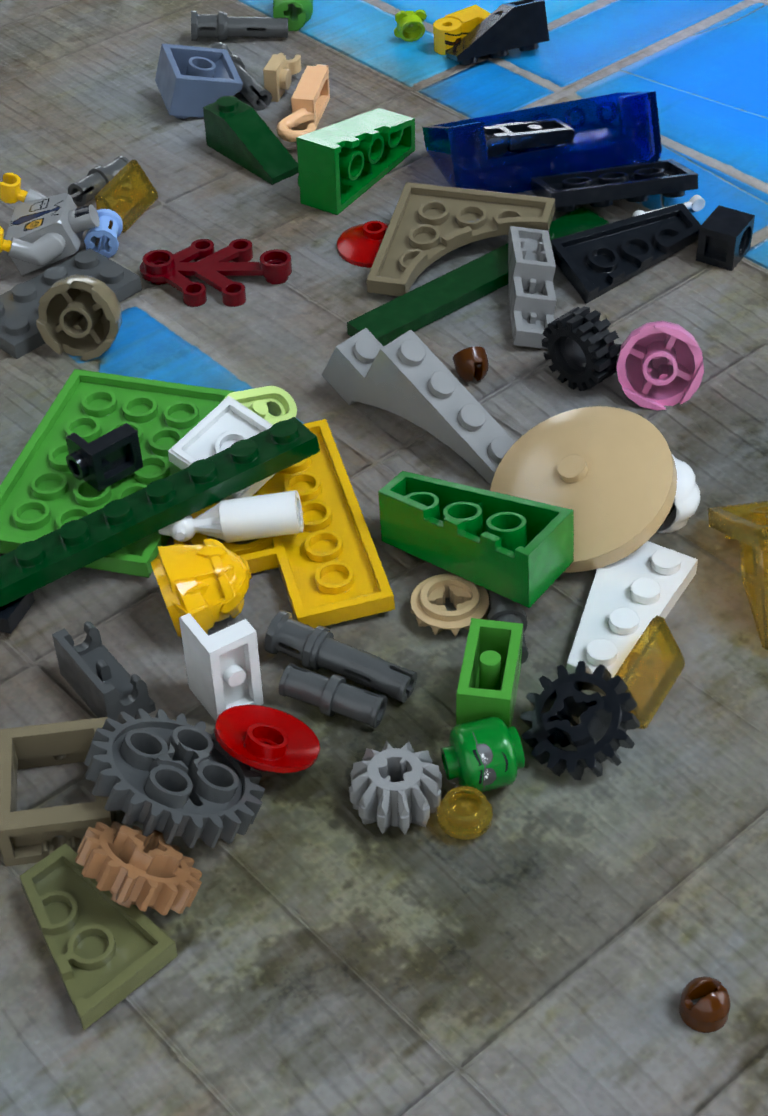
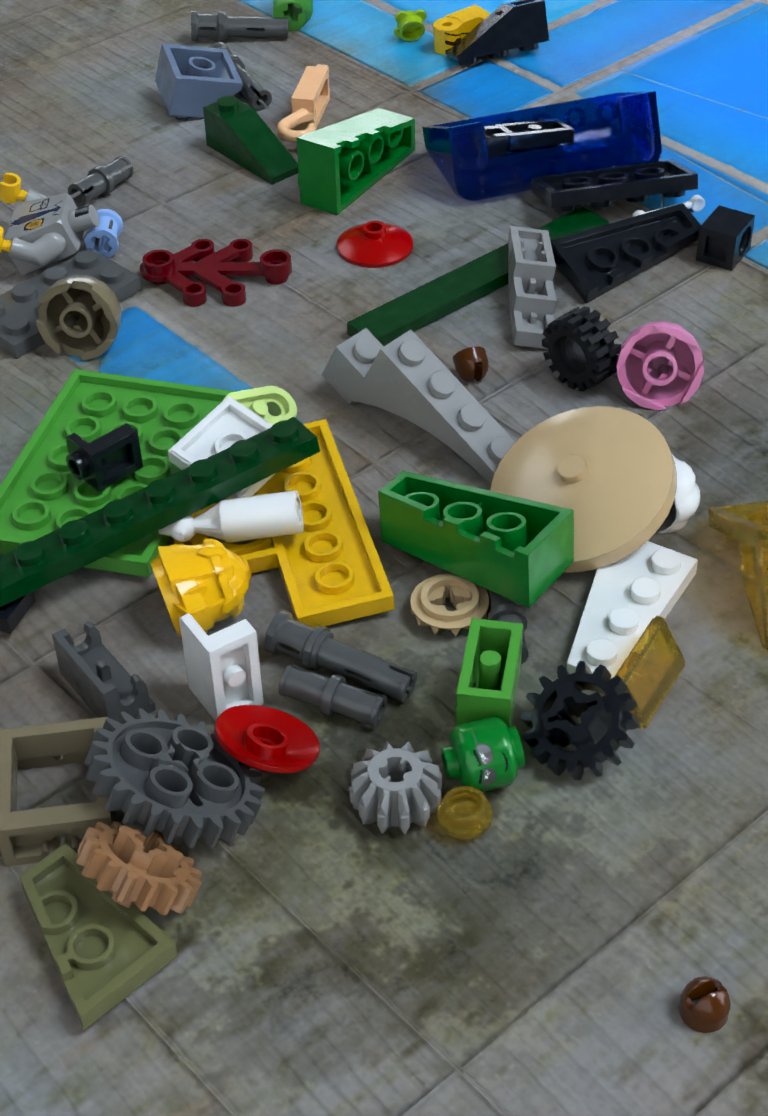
clear yellow slope [95,160,158,233] -> none
tan plate [263,53,301,102] -> none
dark tan plate [366,182,555,296] -> none

